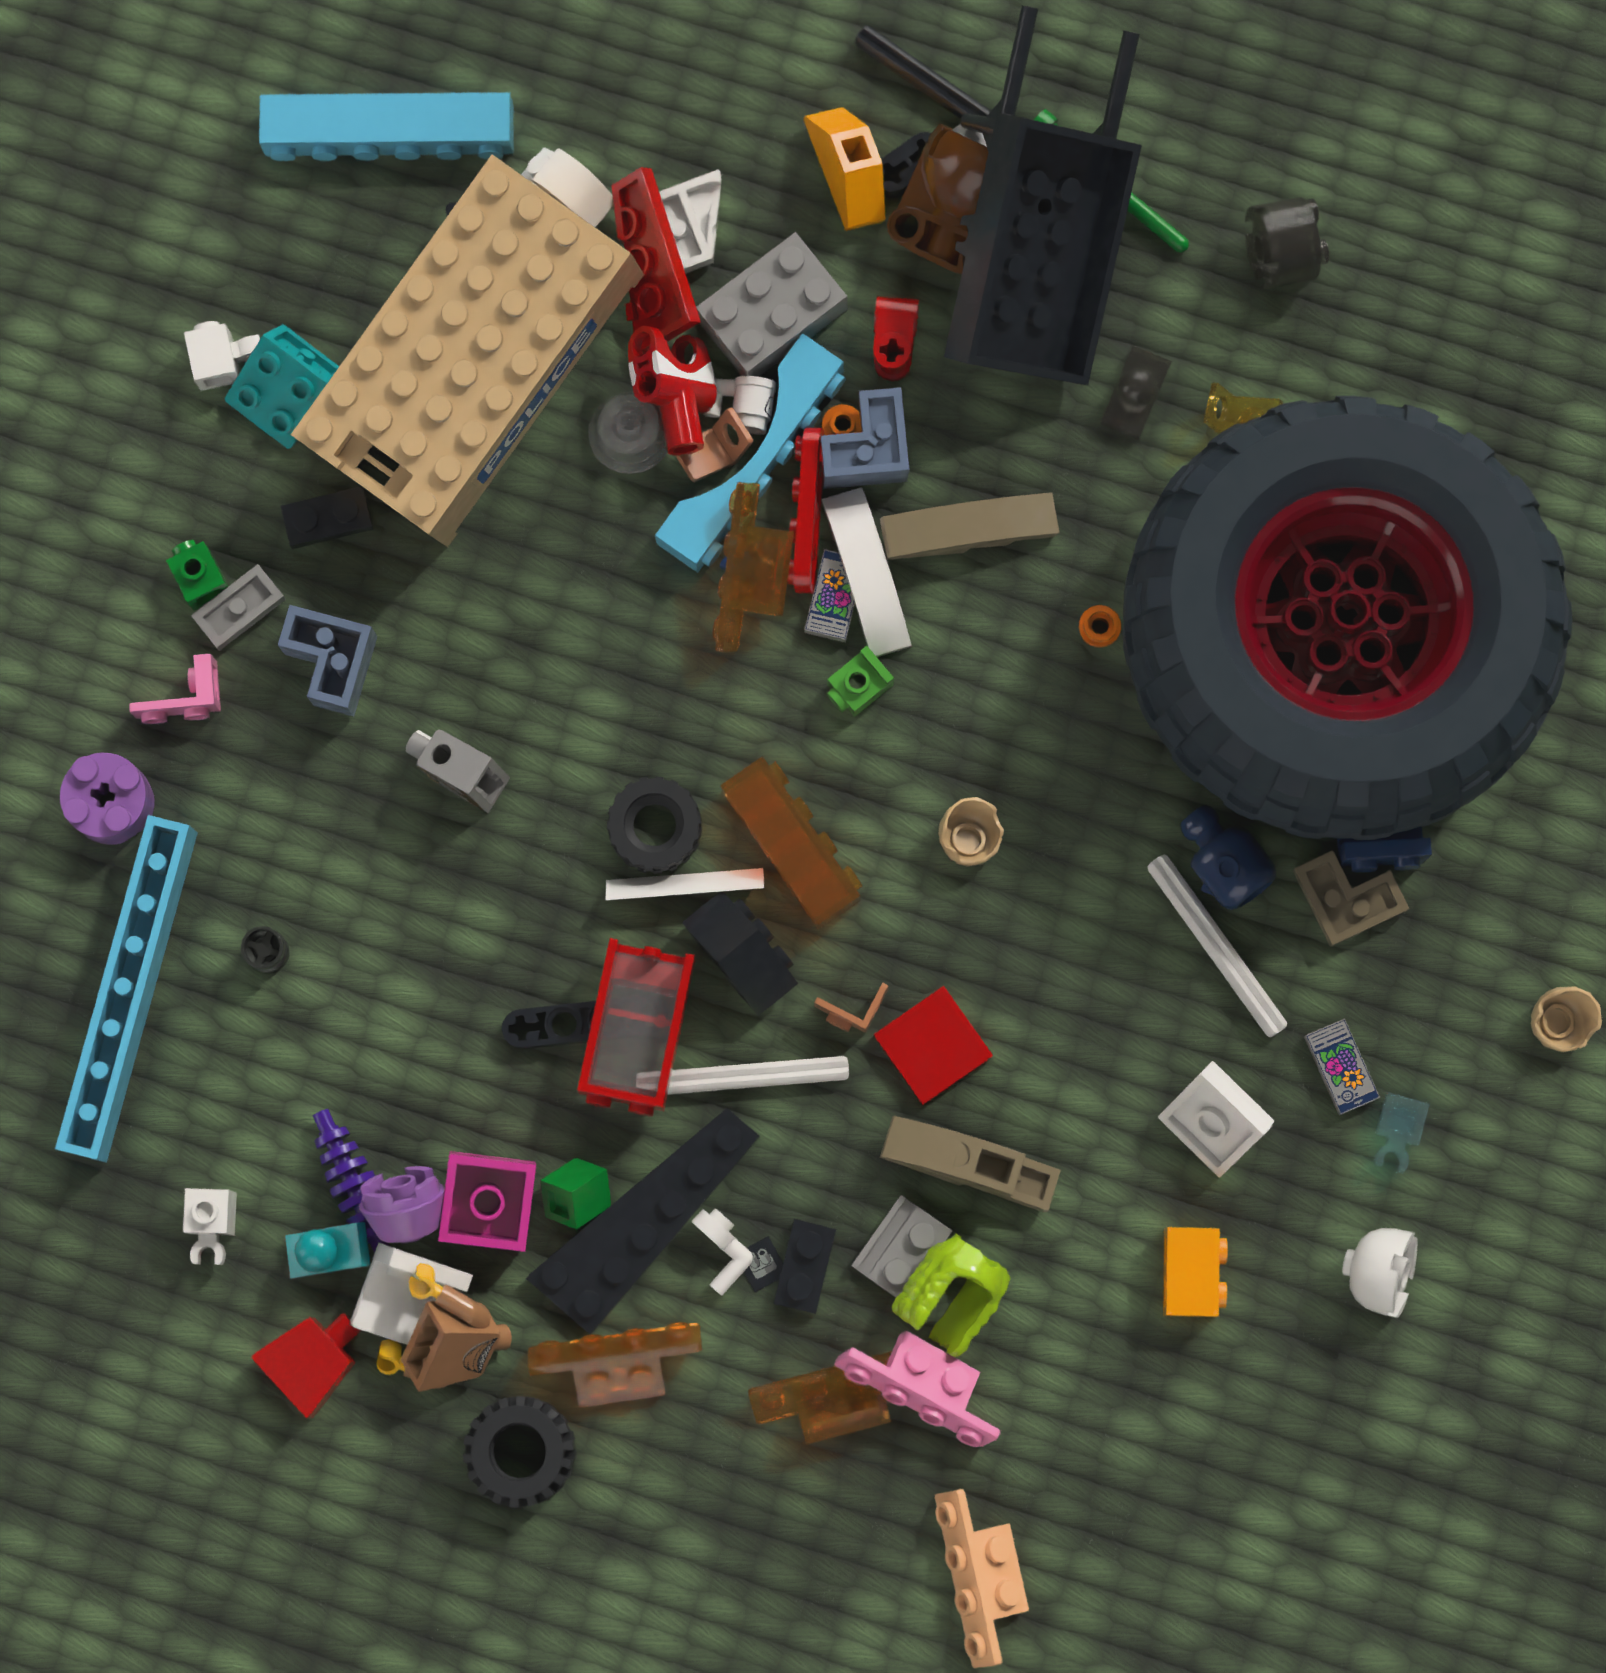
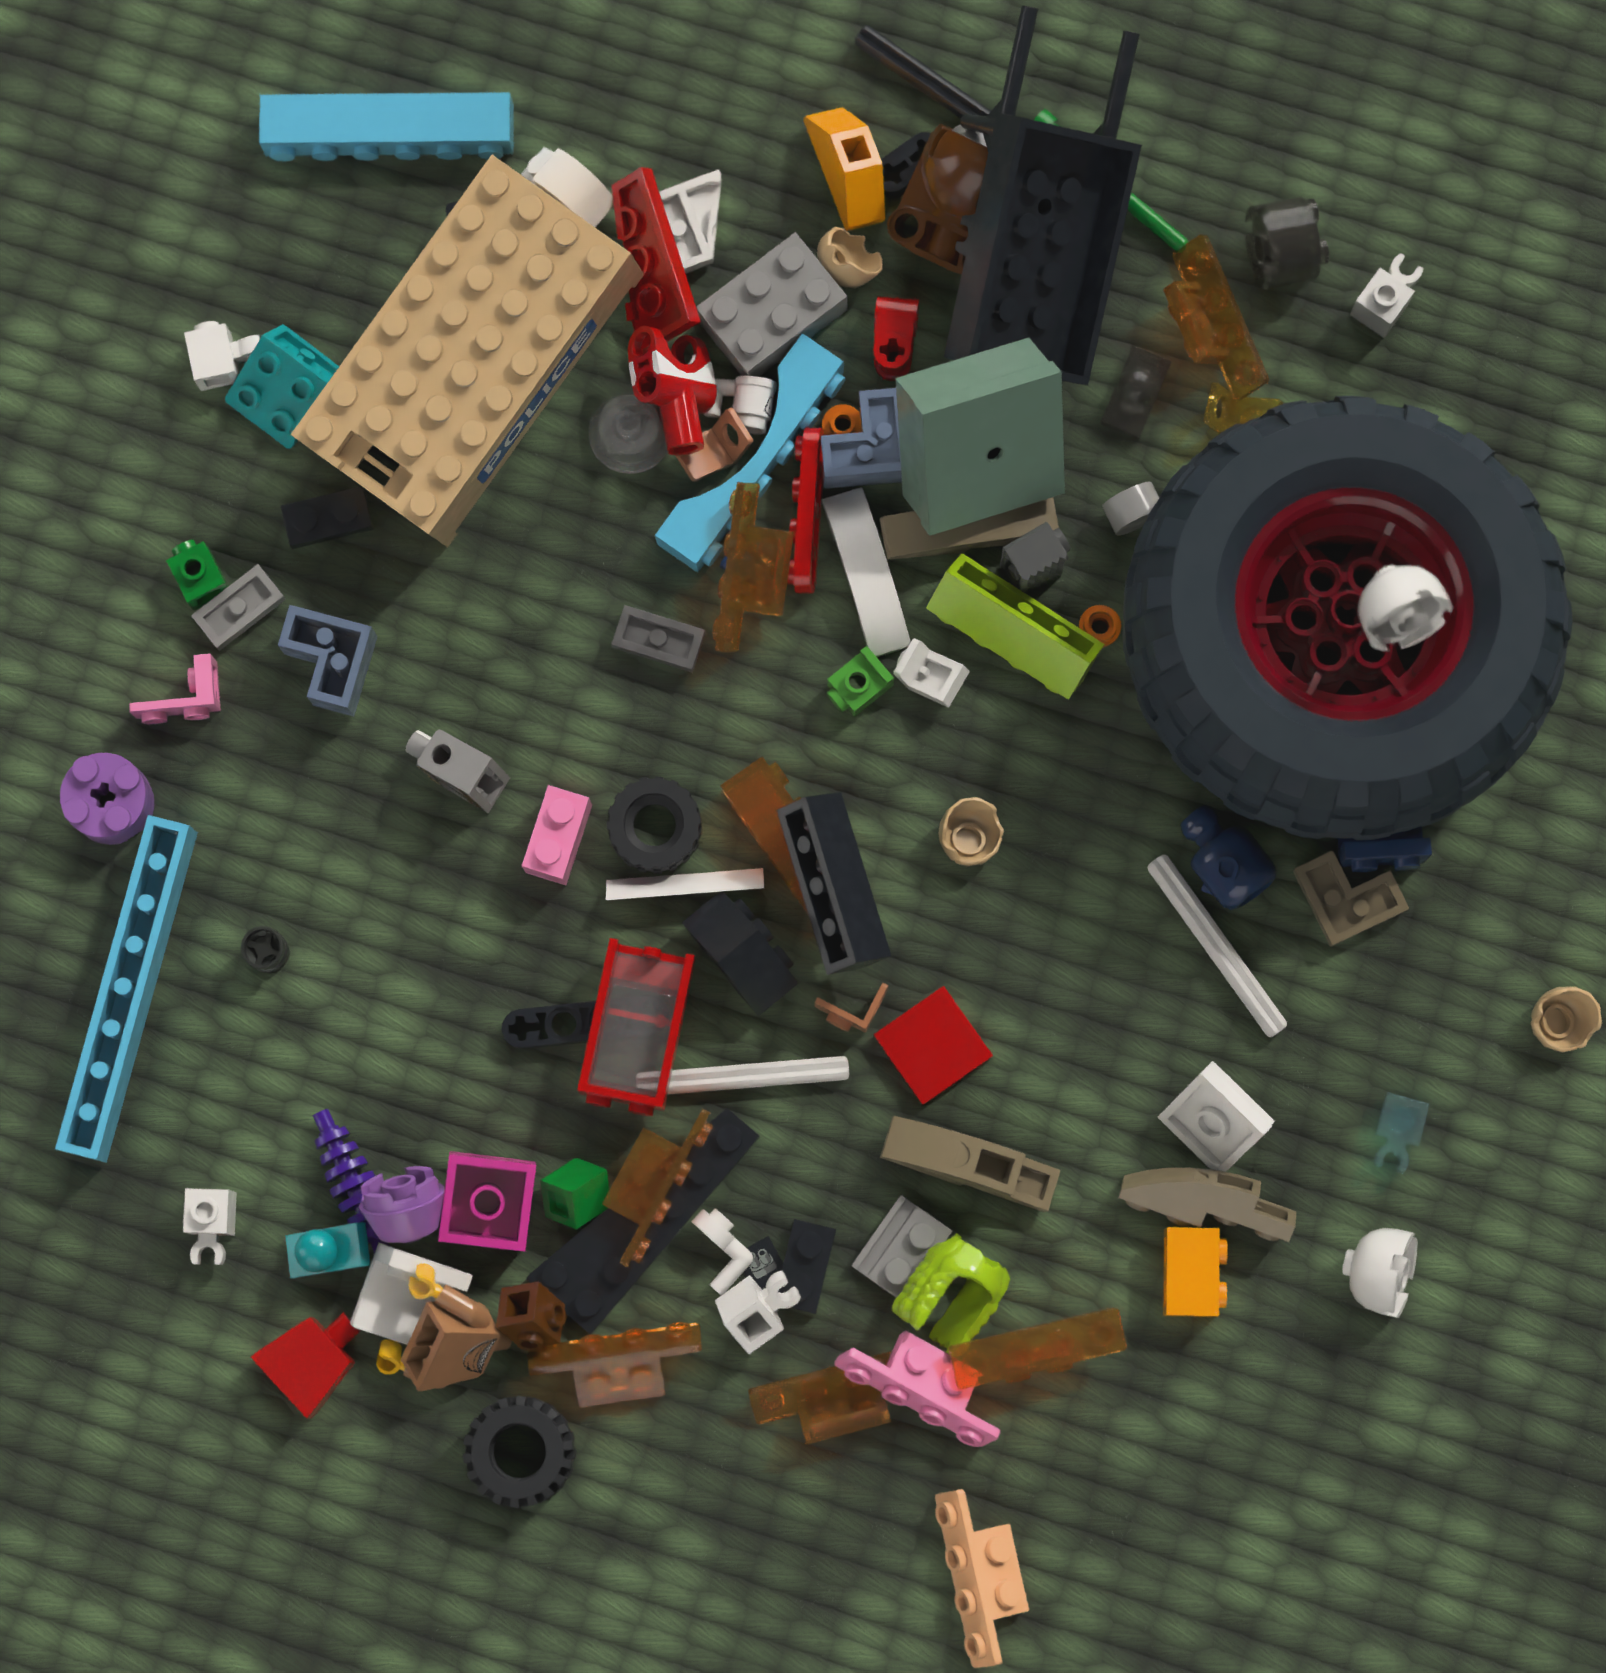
tile [804,549,855,643] -> none
tile [1304,1019,1380,1115] -> none
none -> reddish brown brick [496,1281,566,1351]
none -> bright pink brick [522,785,592,885]
none -> clear orange bracket [602,1109,714,1268]
none -> flat silver plate [611,605,706,673]
none -> white brick [715,1271,801,1354]
none -> black brick [777,792,892,975]
none -> tan hair [817,227,883,288]
none -> white bracket [894,638,970,708]
none -> sand green container [896,338,1065,536]
none -> lime brick [926,553,1105,700]
none -> clear orange bracket [949,1307,1127,1389]
none -> dark grey brick [1000,522,1071,594]
none -> light grey piece [1102,482,1159,535]
none -> dark tan slope [1118,1167,1297,1242]
none -> clear orange bracket [1163,234,1269,400]
none -> white brick [1350,254,1423,338]
none -> white cylinder [1358,566,1453,651]

